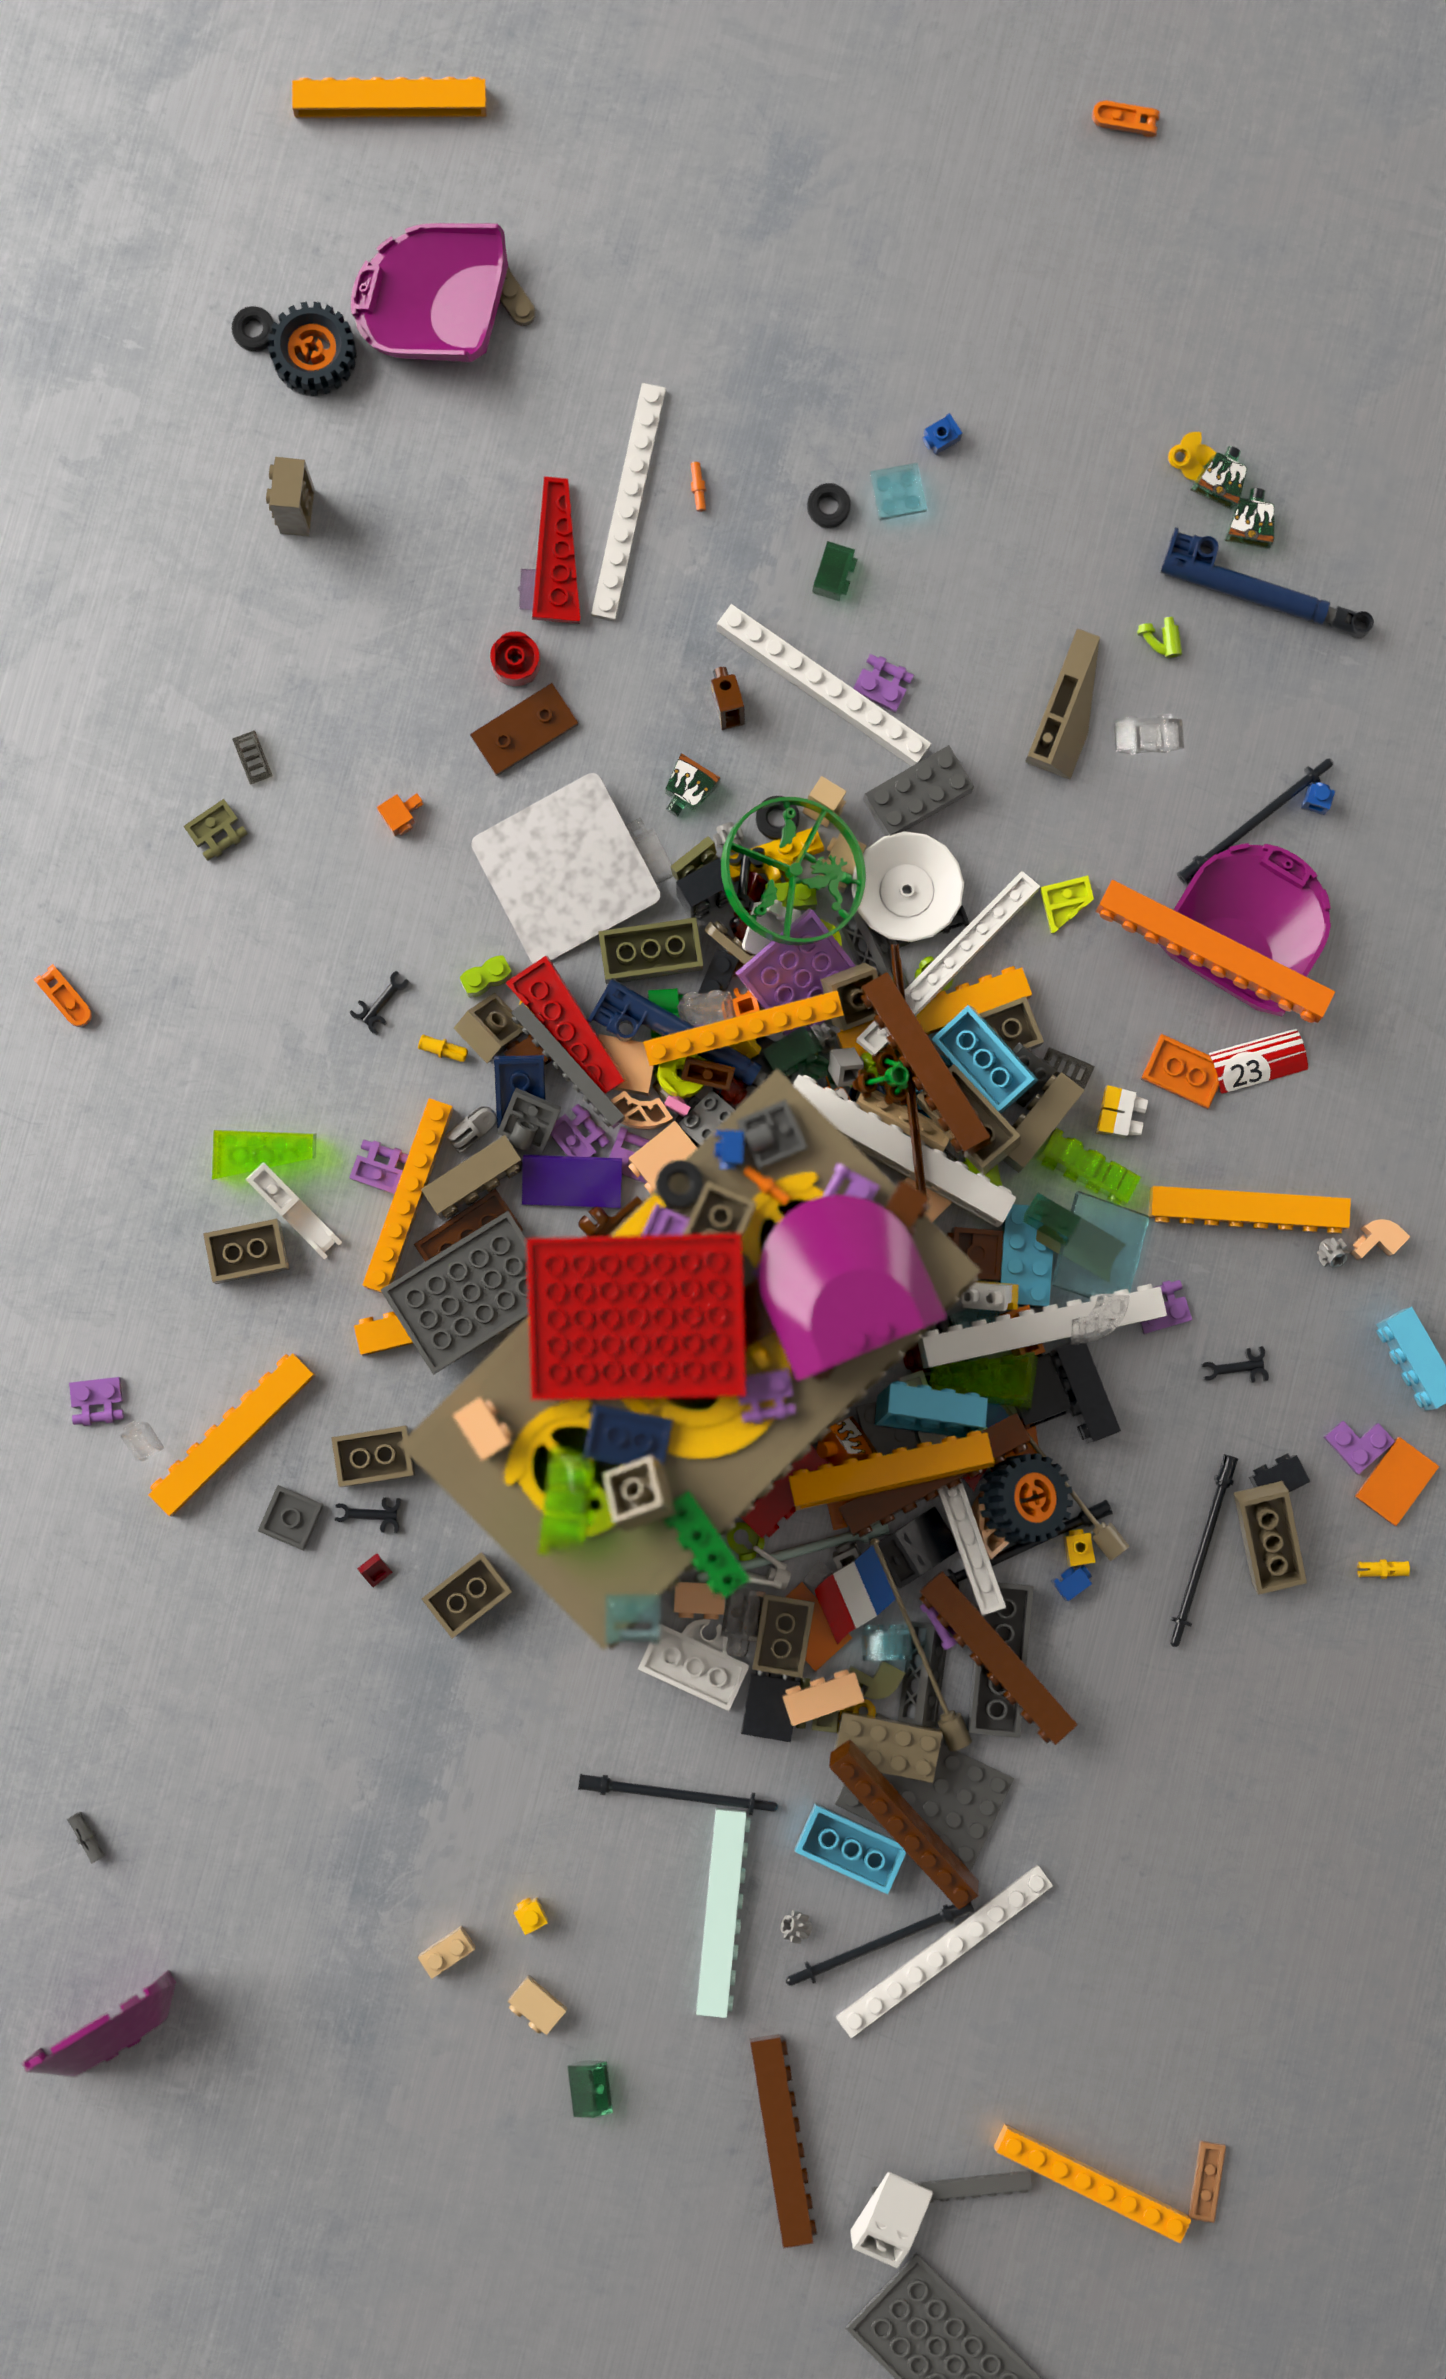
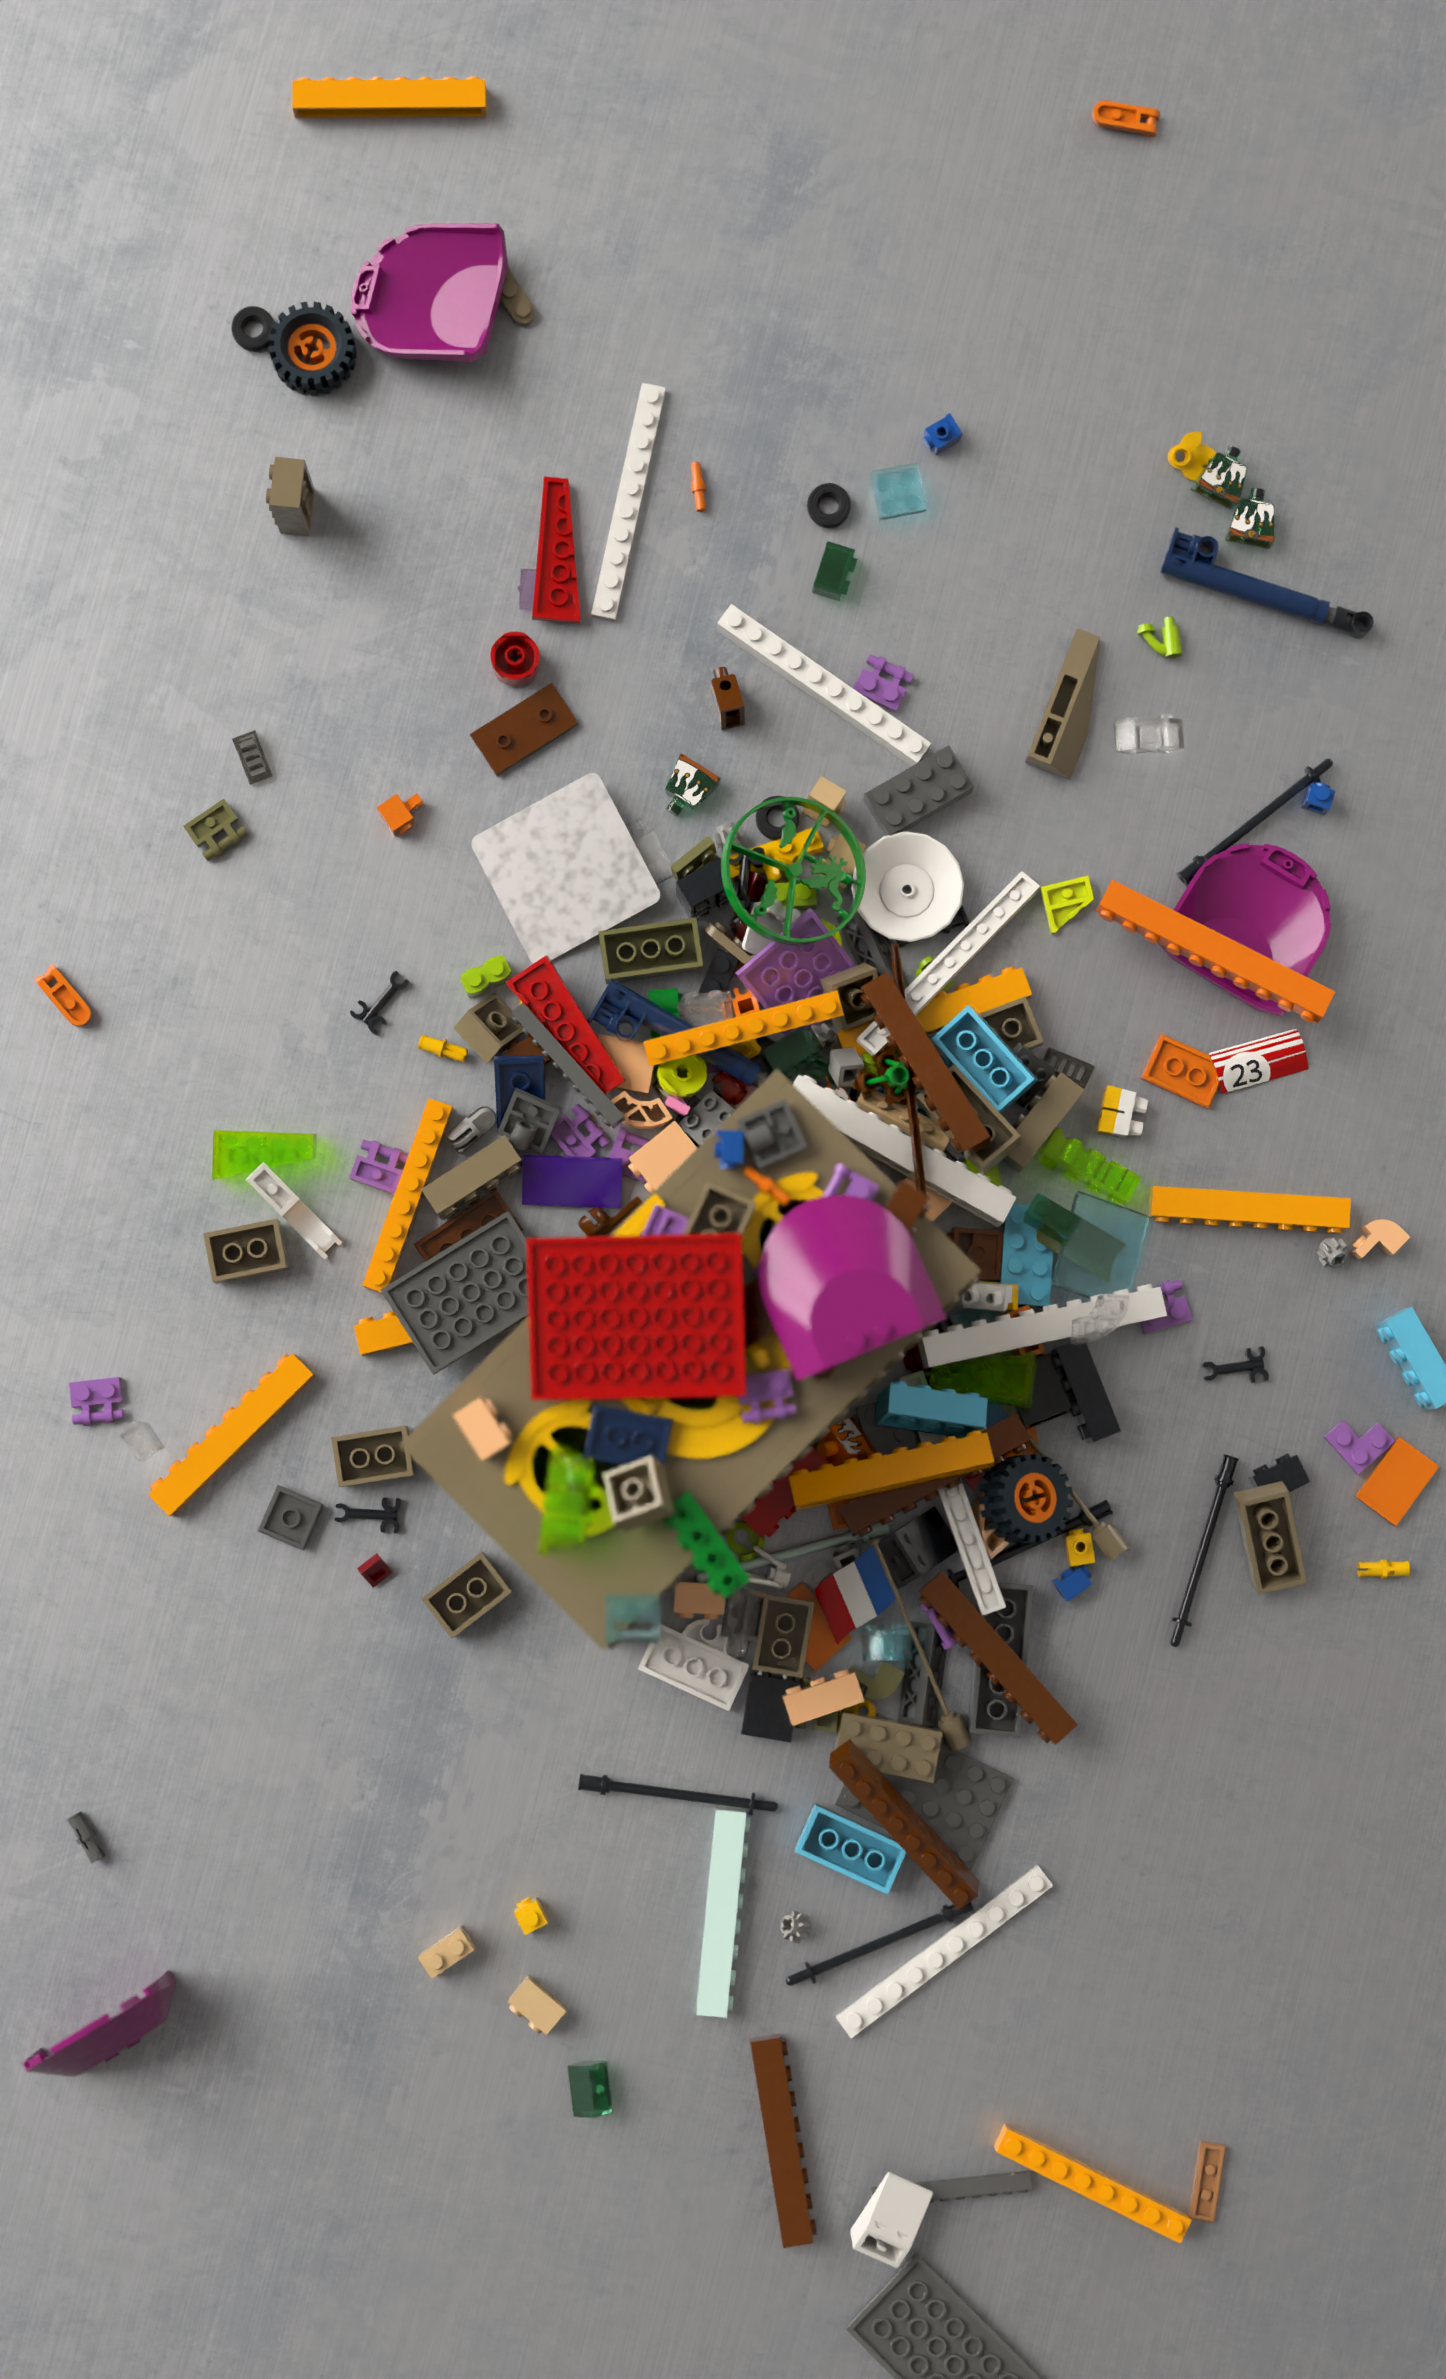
black tyre [656,1160,704,1208] -> none
reddish brown slope [681,1056,735,1091] -> none

